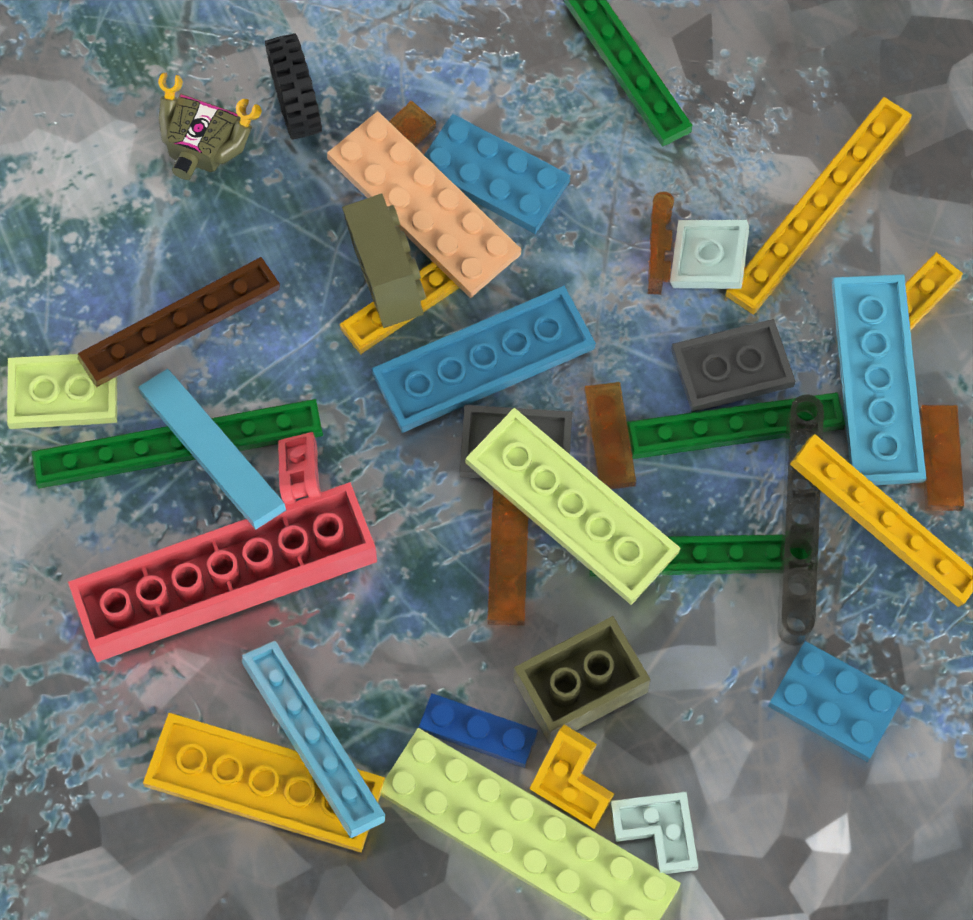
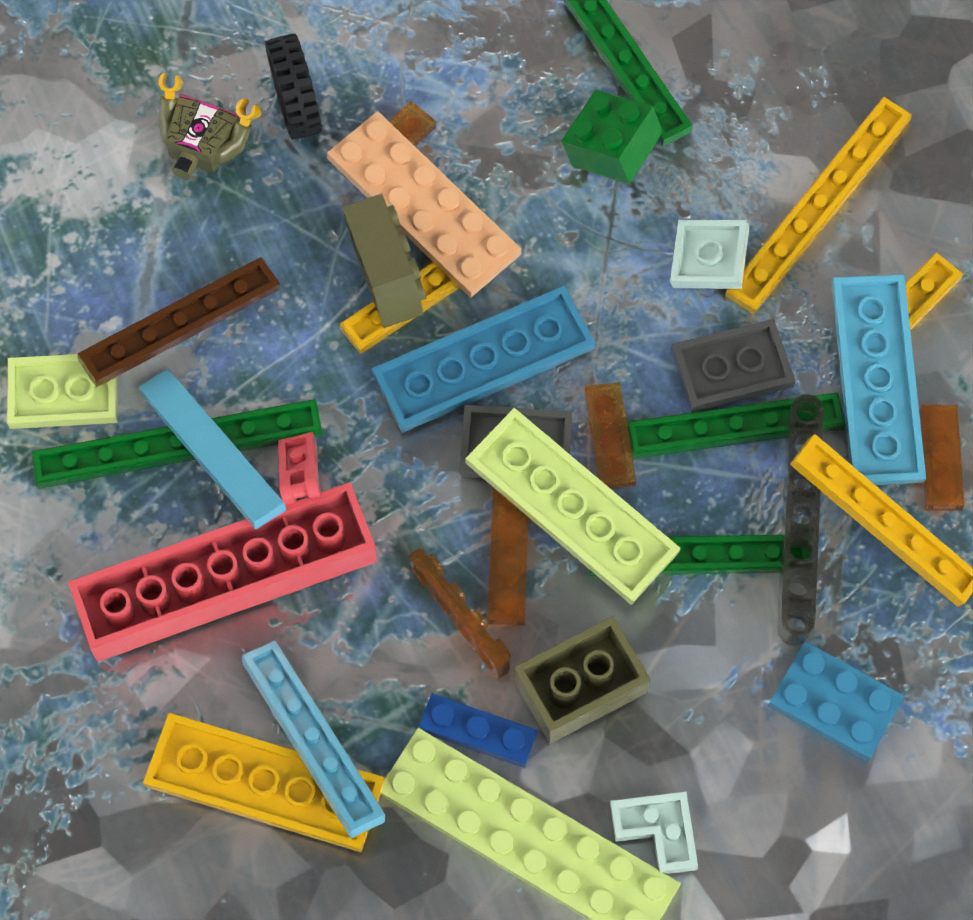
dark azure plate [424,113,571,234] -> none
yellow plate [529,724,614,829] -> none
clear orange plate [647,191,674,295] -> none
none -> clear orange plate [409,547,511,680]
none -> green brick [561,89,663,184]

